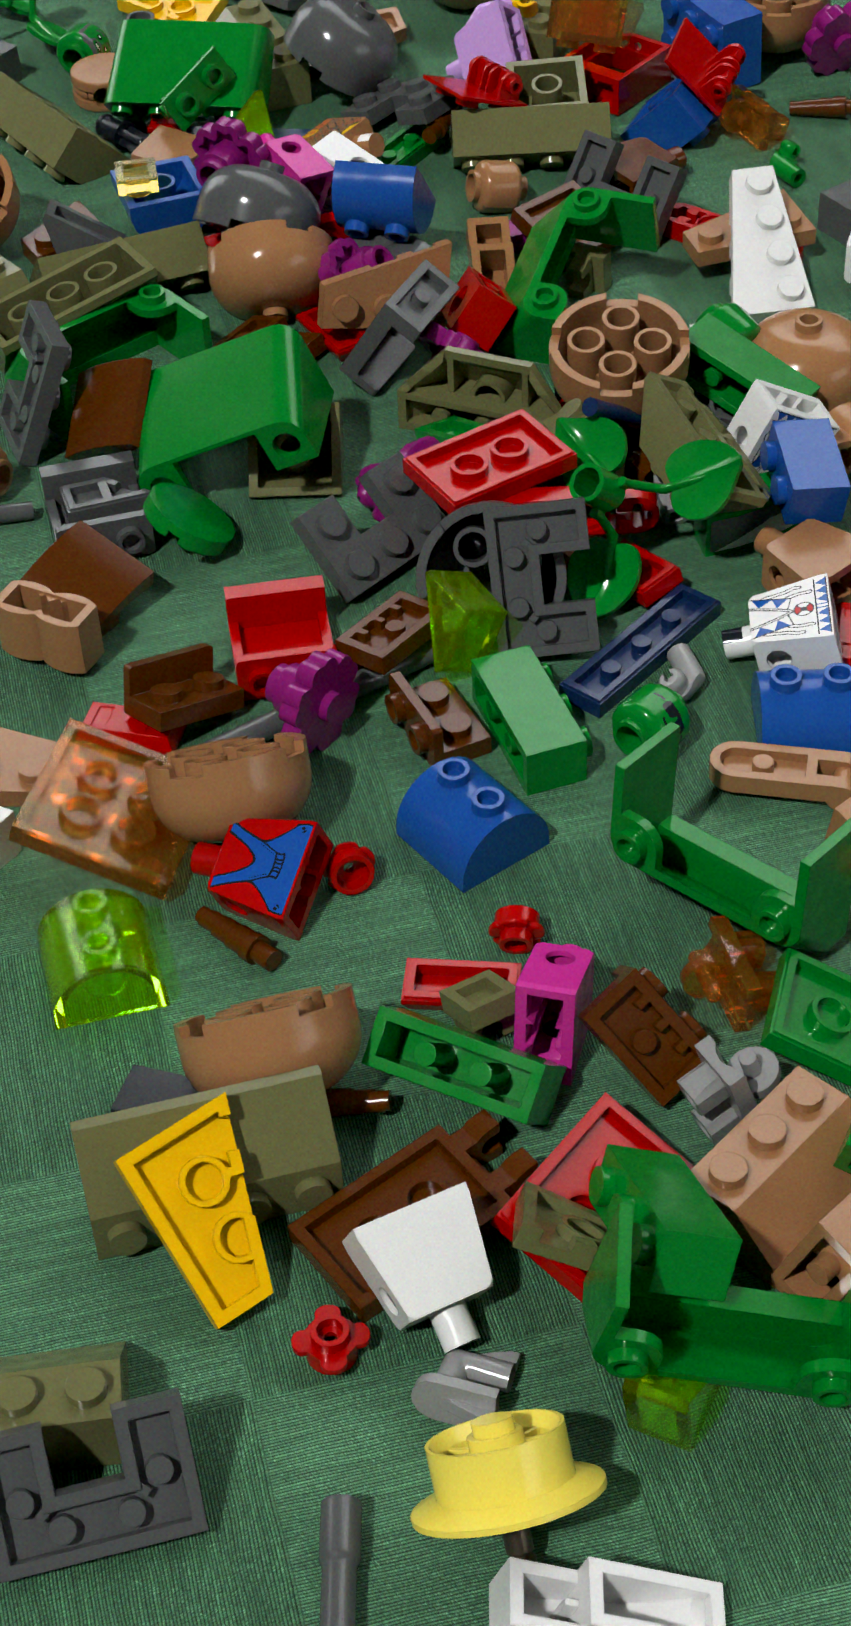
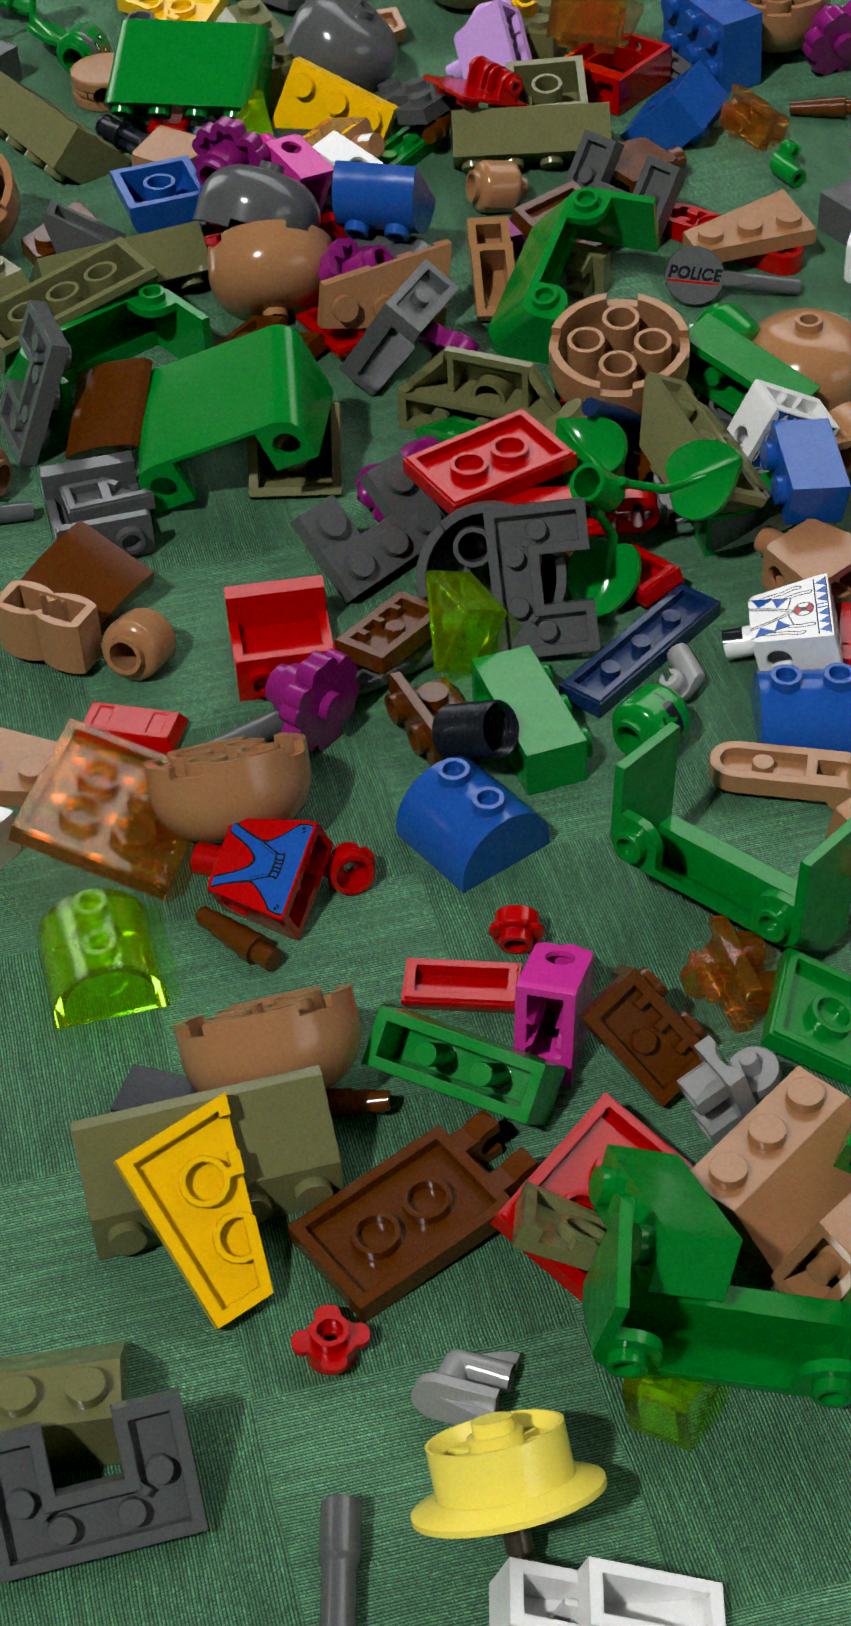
clear yellow plate [114,157,160,198] -> none
reddish brown bracket [123,643,244,732] -> none
green tile [143,482,235,556] -> none
green hinge [157,46,236,131] -> none
white torso [342,1182,493,1354] -> none
olive tile [439,969,516,1036] -> none
red brick [442,266,517,352] -> none
red hinge [664,18,746,117] -> none
white wing [729,165,815,323] -> none
none -> medium nougat head [101,607,176,681]
none -> yellow wing [269,56,399,142]
none -> black piece [432,699,519,760]
none -> dark grey piece [664,246,801,307]

